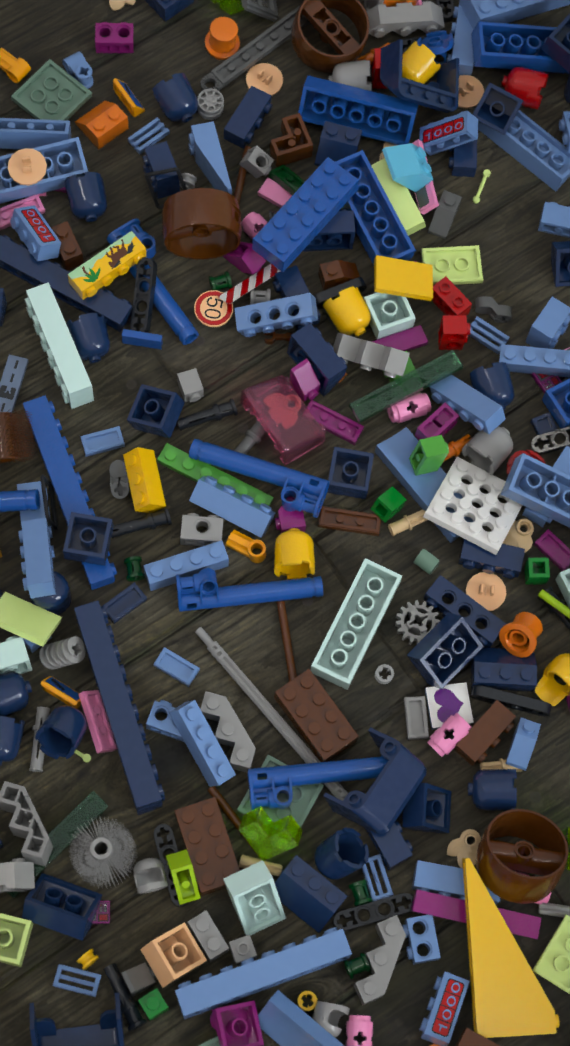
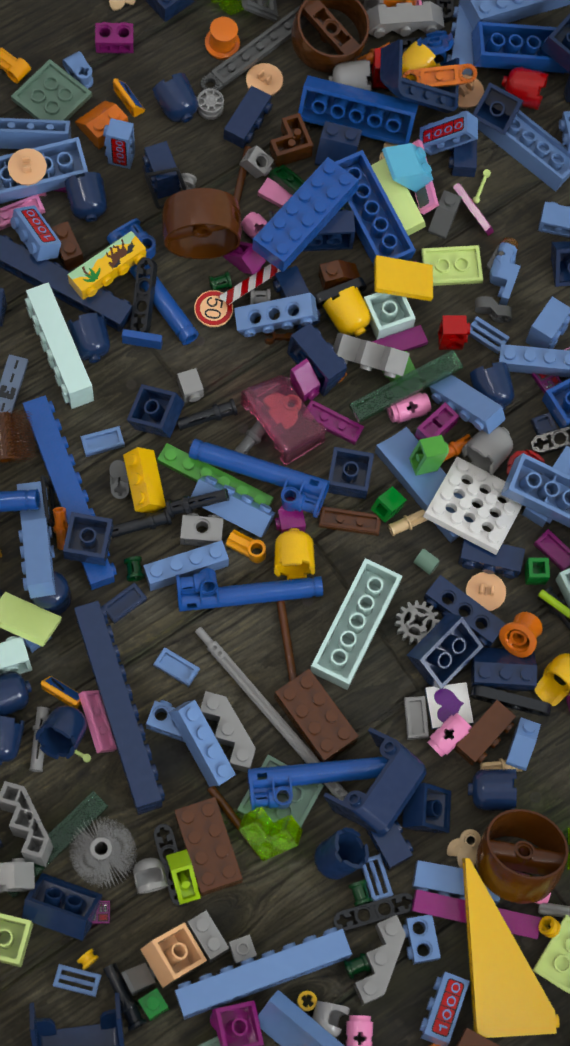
light grey piece [39,636,86,670] -> none
medium blue tile [128,117,170,154] -> none
medium blue slope [188,121,232,195] -> none
light aqua slope [223,860,286,936] -> none
tan axle [239,854,283,876] -> none
dark blue slope [275,855,347,933] -> none
light grey bush [374,664,394,684] -> none
red brick [432,276,472,316] -> none
tan plate [502,519,534,553] -> none
none -> orange pin [53,507,68,550]
none -> medium blue brick [103,118,135,169]
none -> black pin [166,488,229,518]
none -> orange plate [402,63,477,88]
none -> tile [453,183,494,236]
none -> medium blue plate [486,237,520,305]
none -> yellow bush [538,916,561,938]

